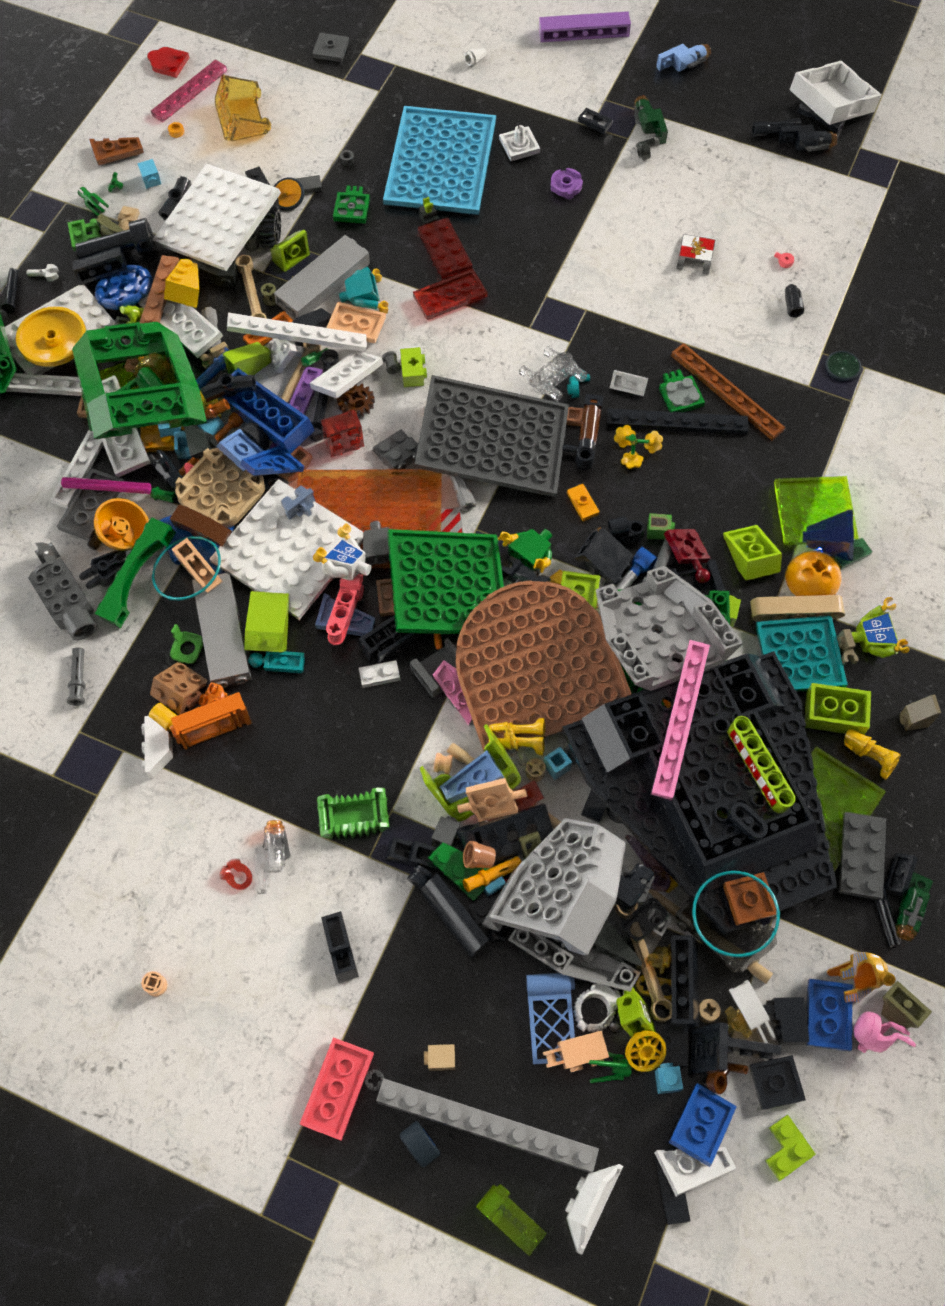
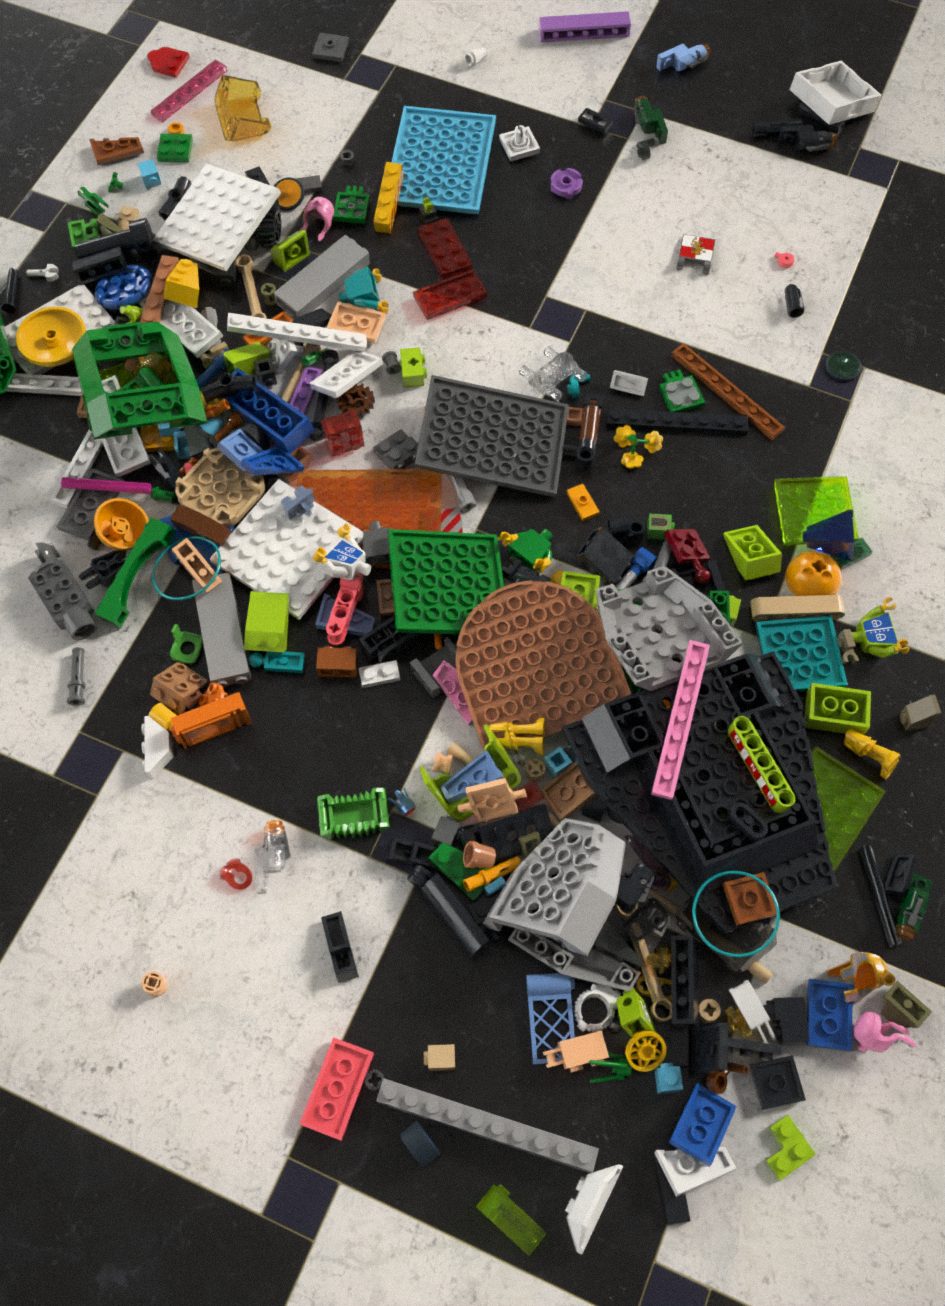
dark grey plate [839,812,886,900] -> none
none -> green plate [157,134,193,162]
none -> pearl dark grey brick [254,358,277,387]
none -> bright pink hair [300,197,334,242]
none -> dark orange brick [316,646,358,677]
none -> yellow brick [373,162,404,234]
none -> flat silver piece [388,787,416,817]
none -> medium nougat plate [540,761,597,821]

